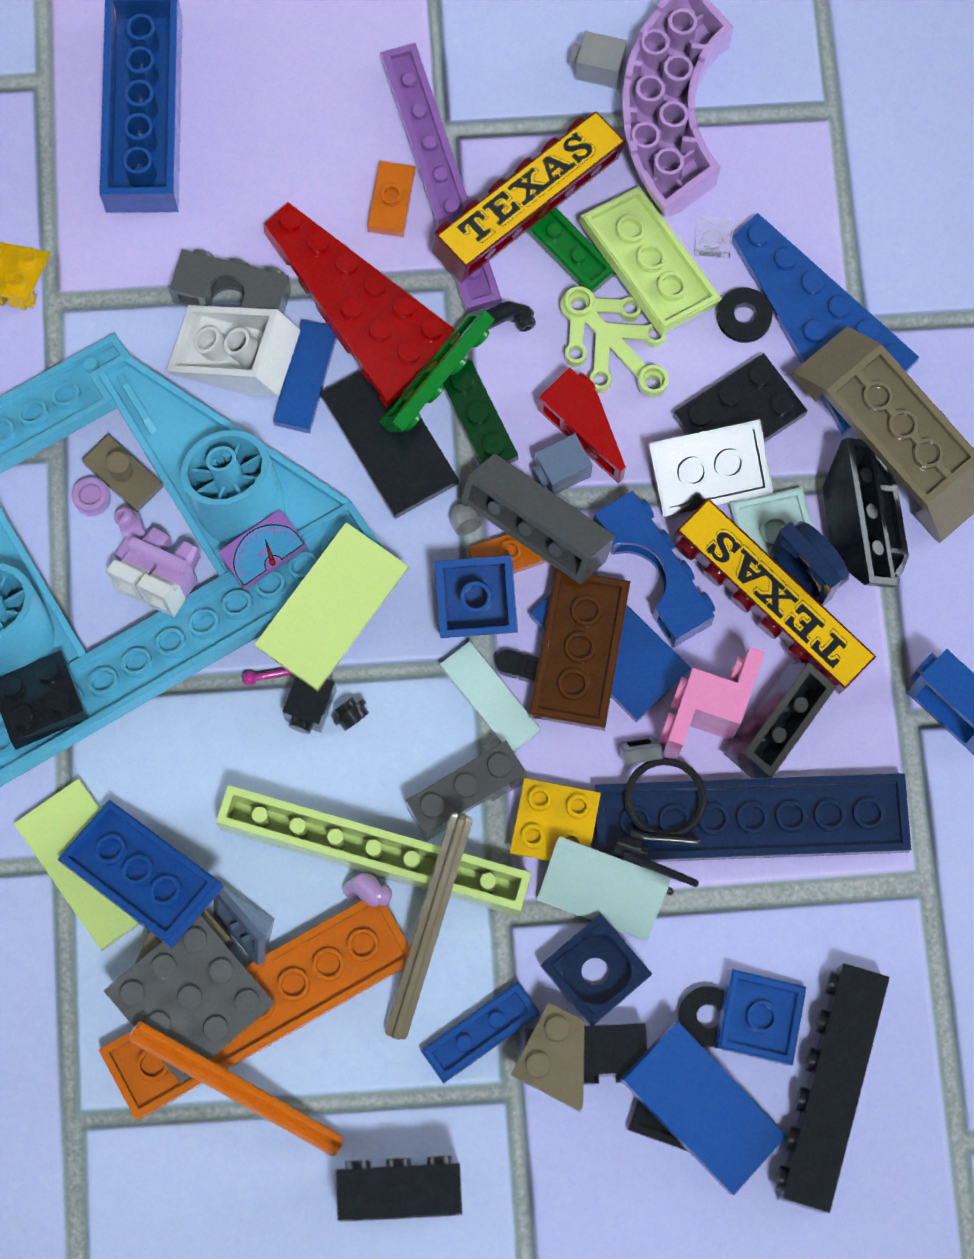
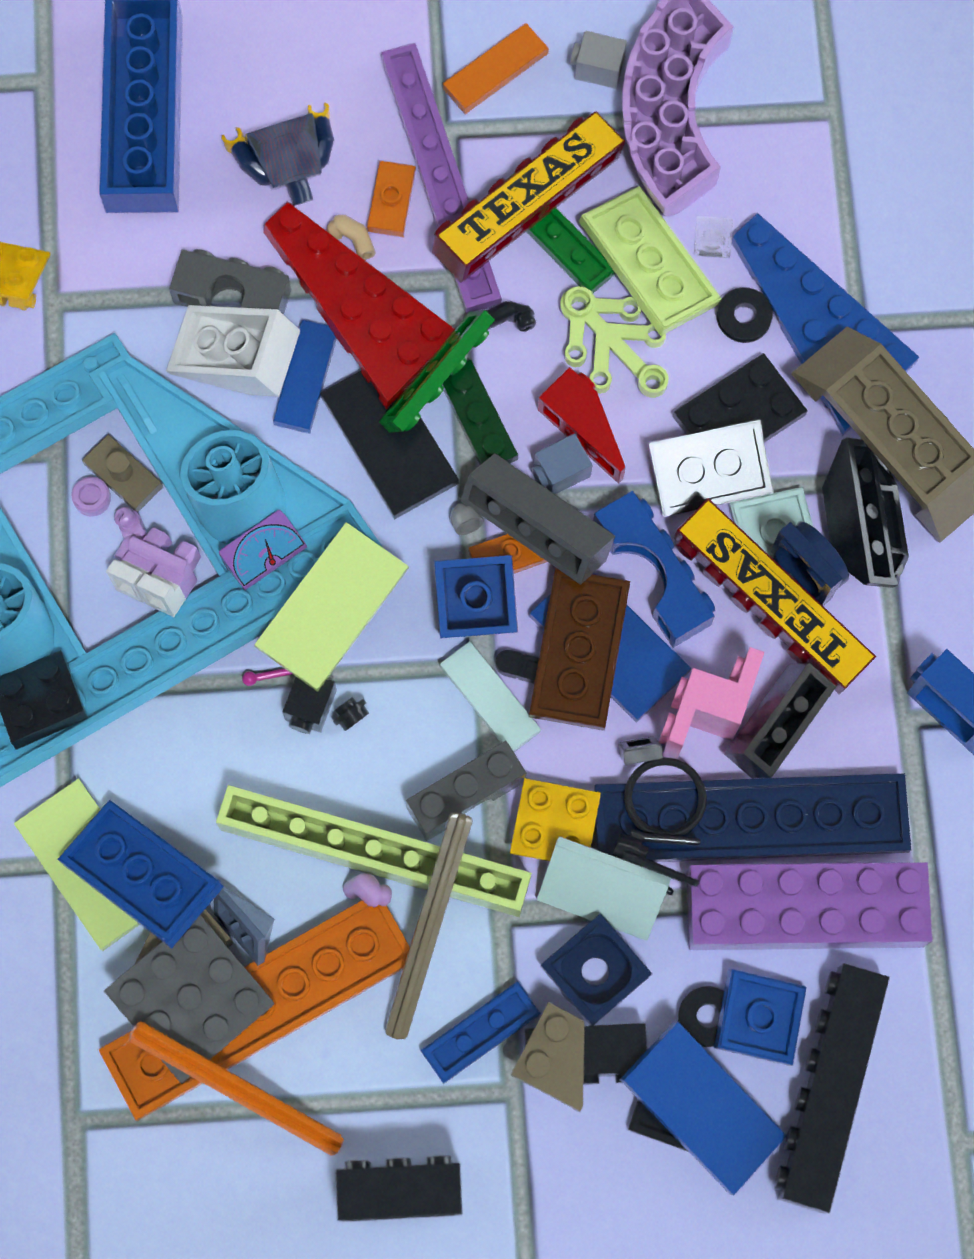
none -> dark blue torso [221,102,334,206]
none -> tan arm [327,215,376,260]
none -> orange tile [443,23,549,115]
none -> medium lavender brick [686,862,933,950]

